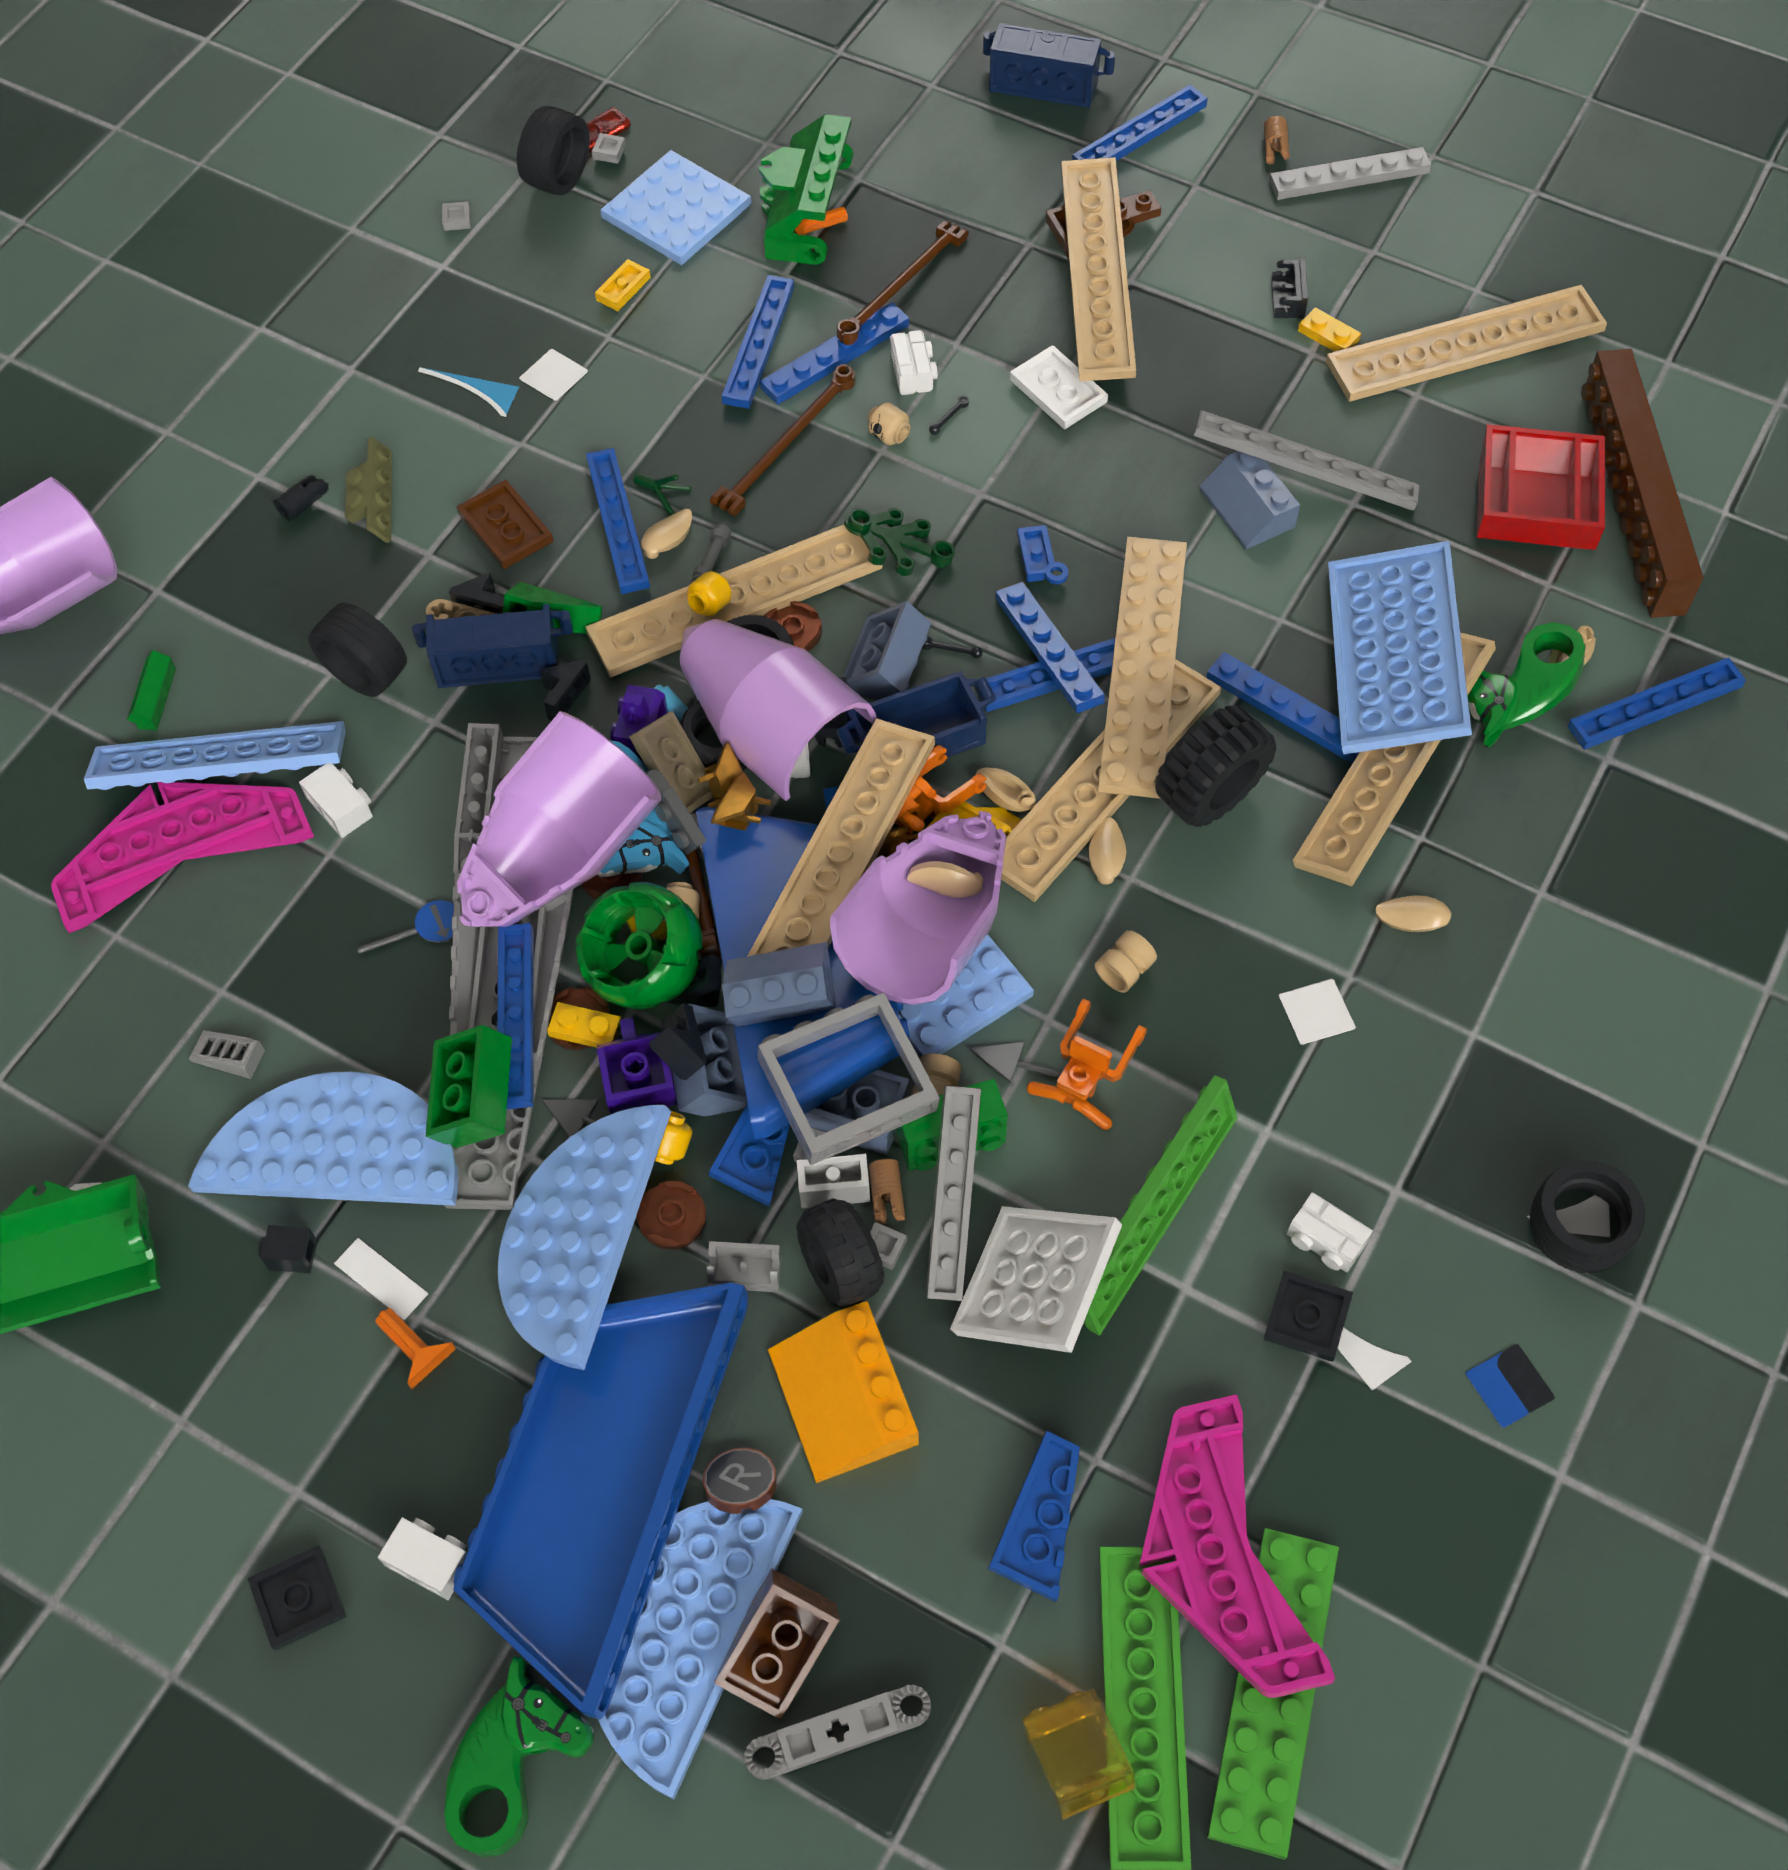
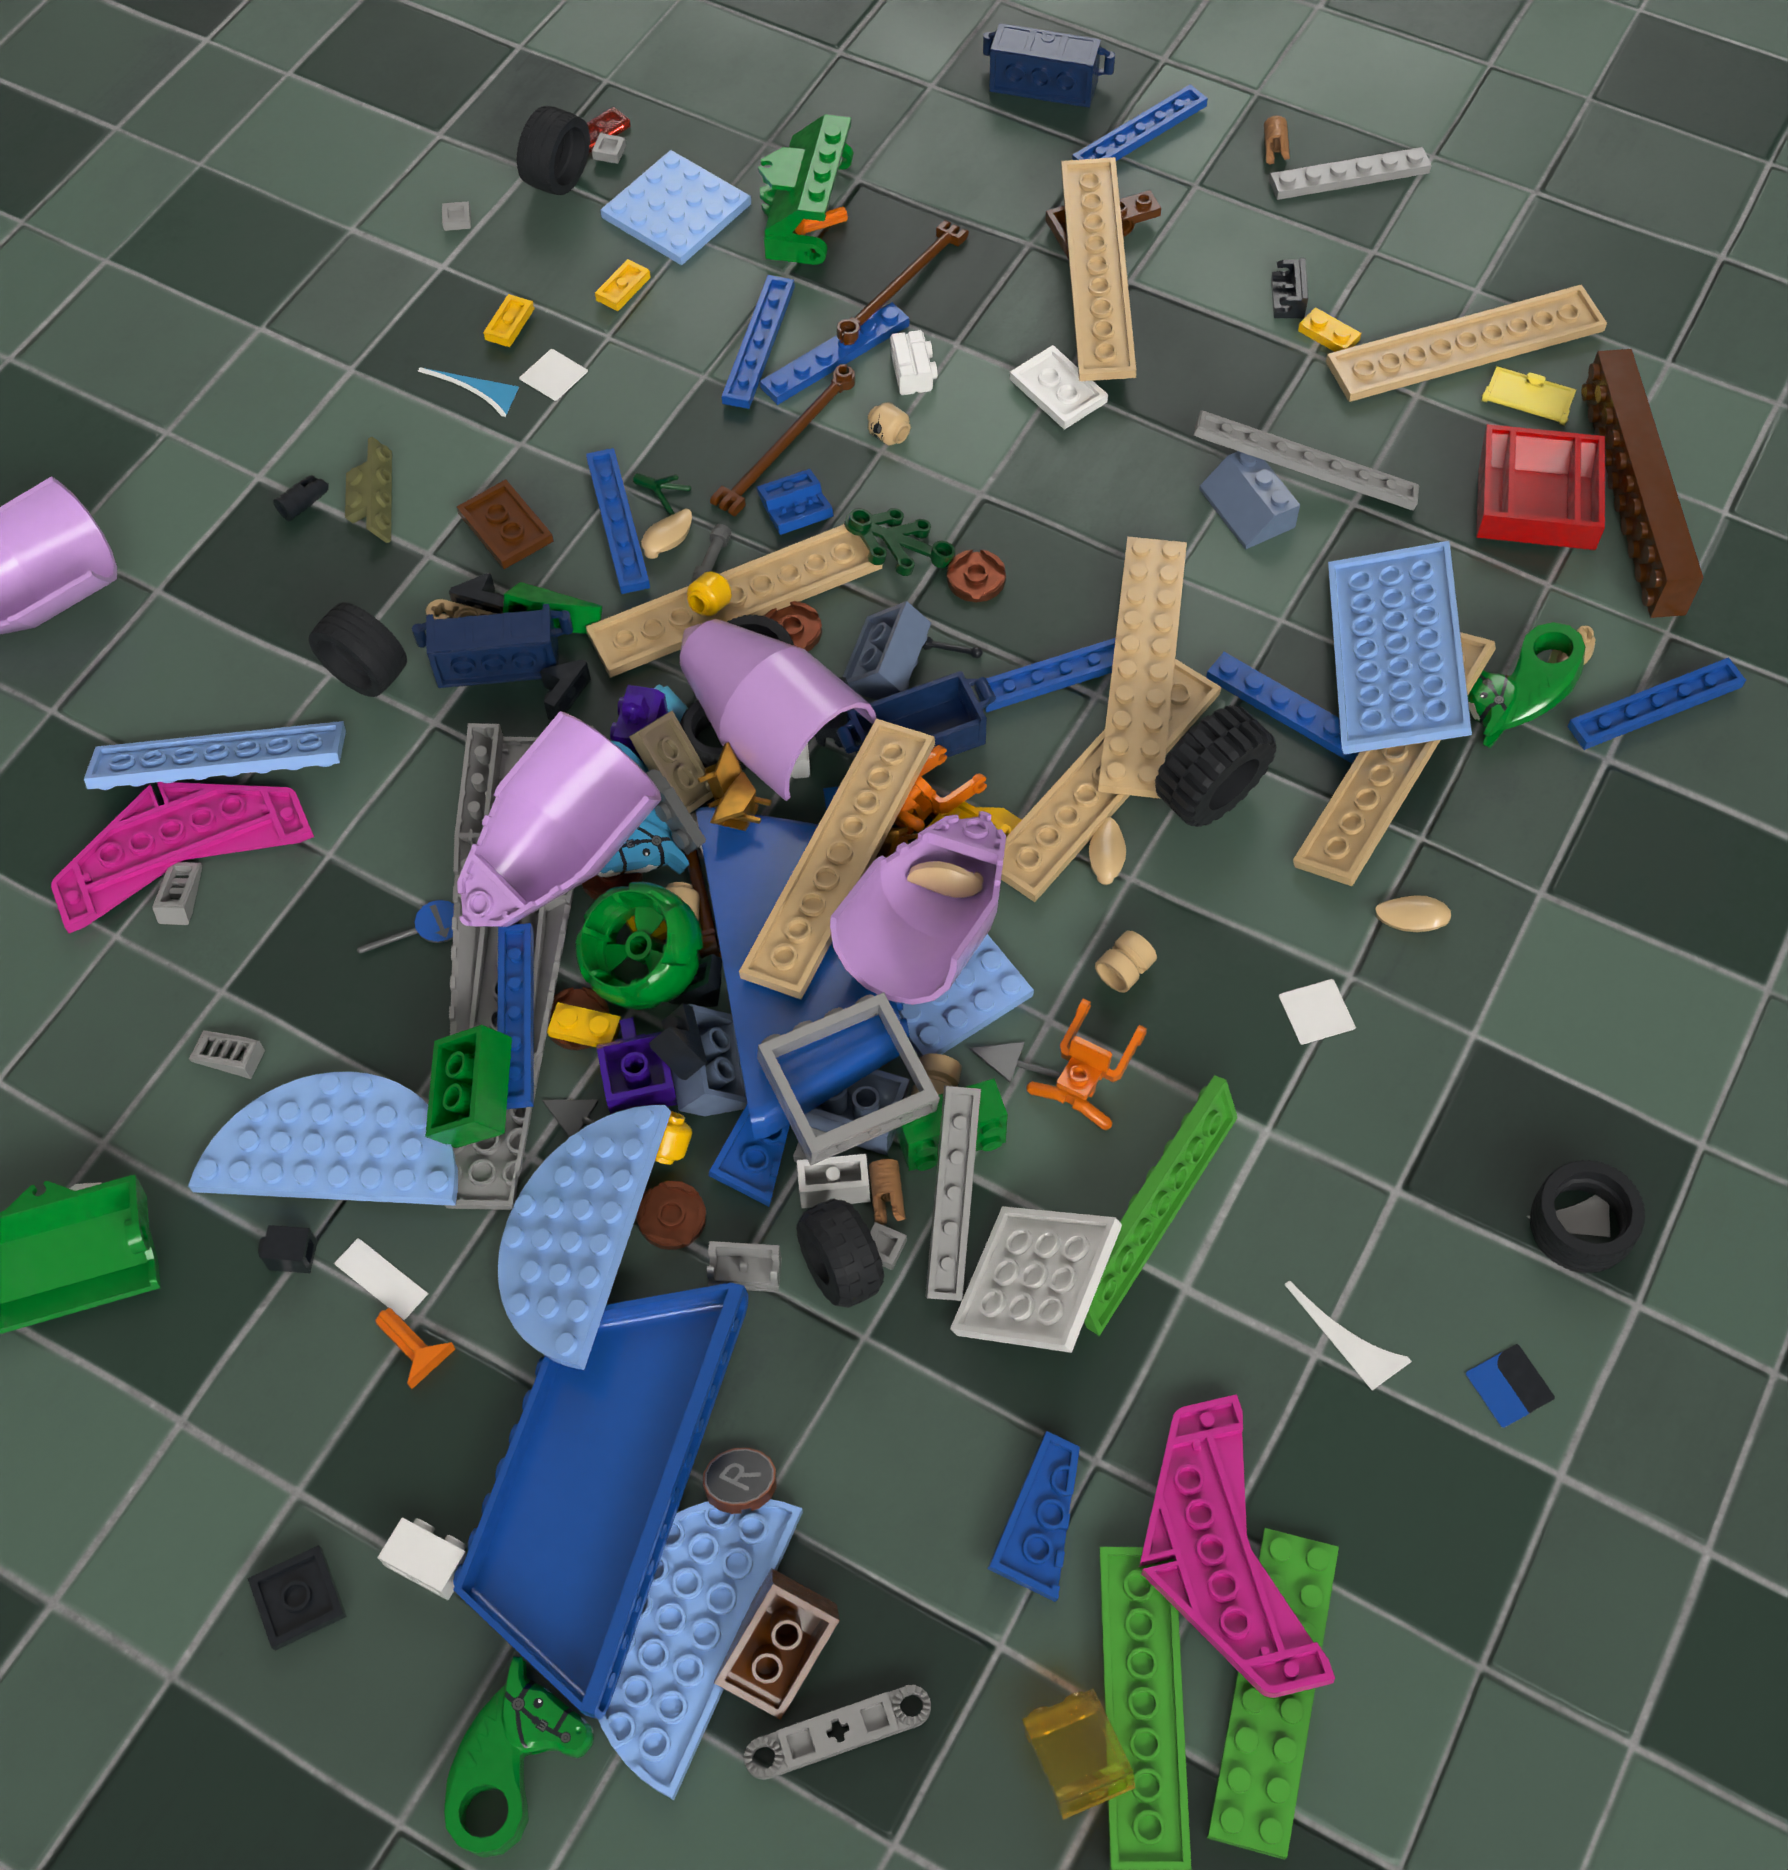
green piece [127,649,176,731] -> none
white brick [299,763,373,838] -> none
sand blue slope [722,942,836,1027] -> none
light orange slope [768,1301,919,1483] -> none
black hinge [929,395,969,435] -> none
tan arm [976,767,1036,812] -> none
plate [996,582,1105,713] -> none
blue hinge [1017,525,1068,584] -> none
black plate [1263,1271,1353,1362] -> none
white brick [1287,1192,1373,1273] -> none
none -> light grey slope [152,862,202,925]
none -> yellow plate [483,294,534,347]
none -> blue slope [757,469,834,535]
none -> copper tile [947,550,1006,603]
none -> light yellow door [1482,366,1576,426]

